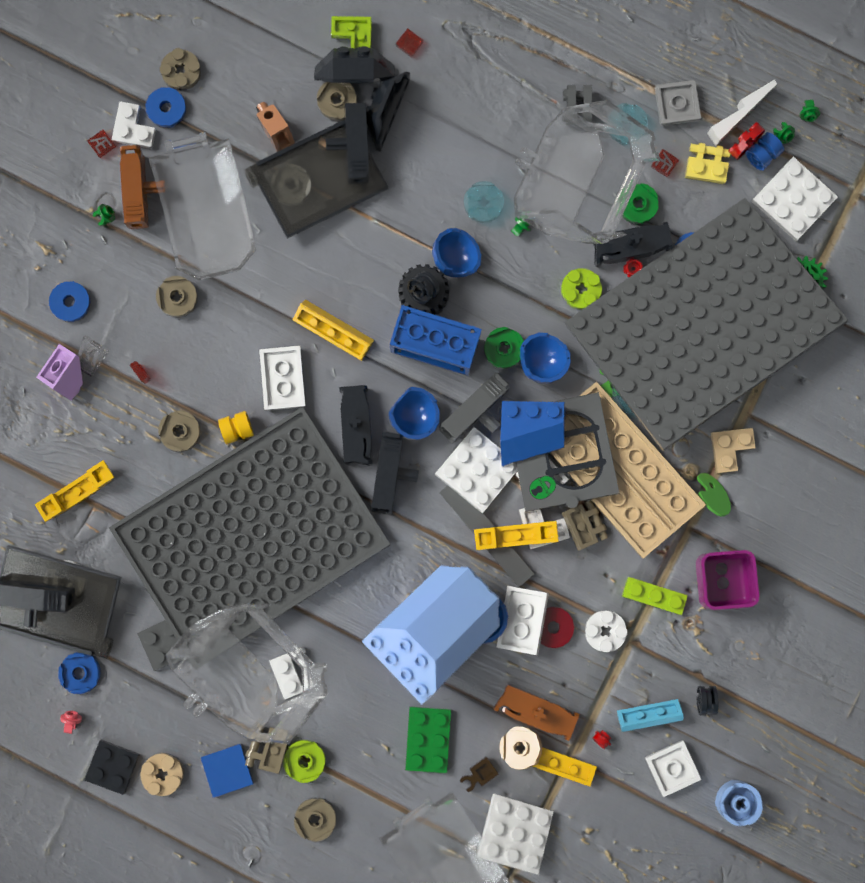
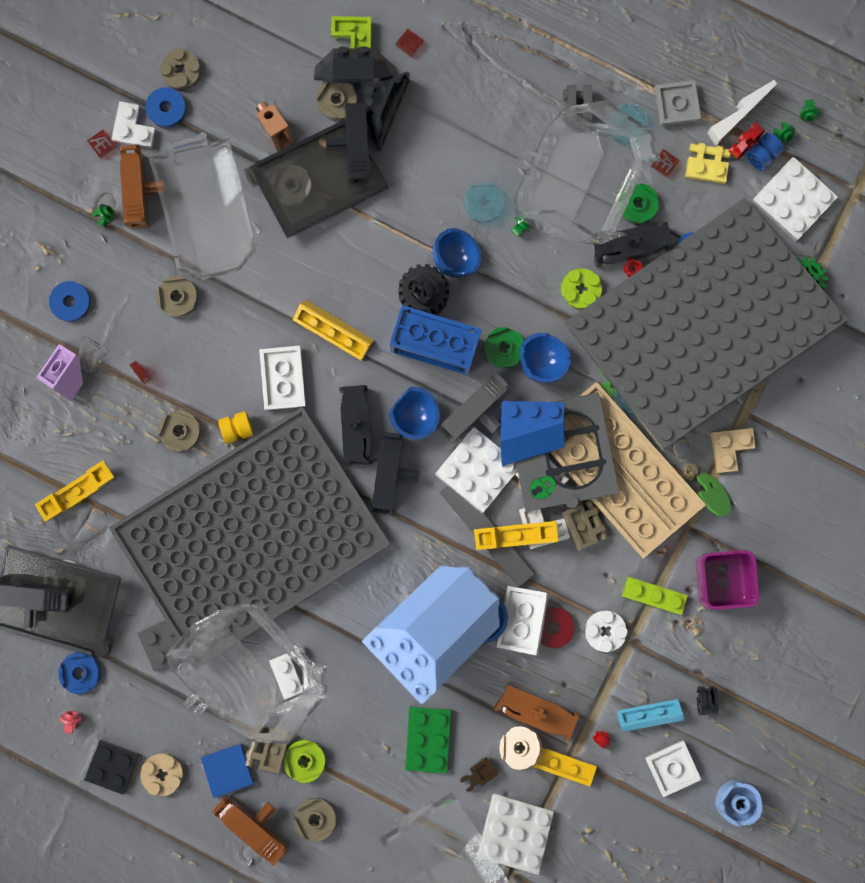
none -> dark orange piece [212,795,289,866]

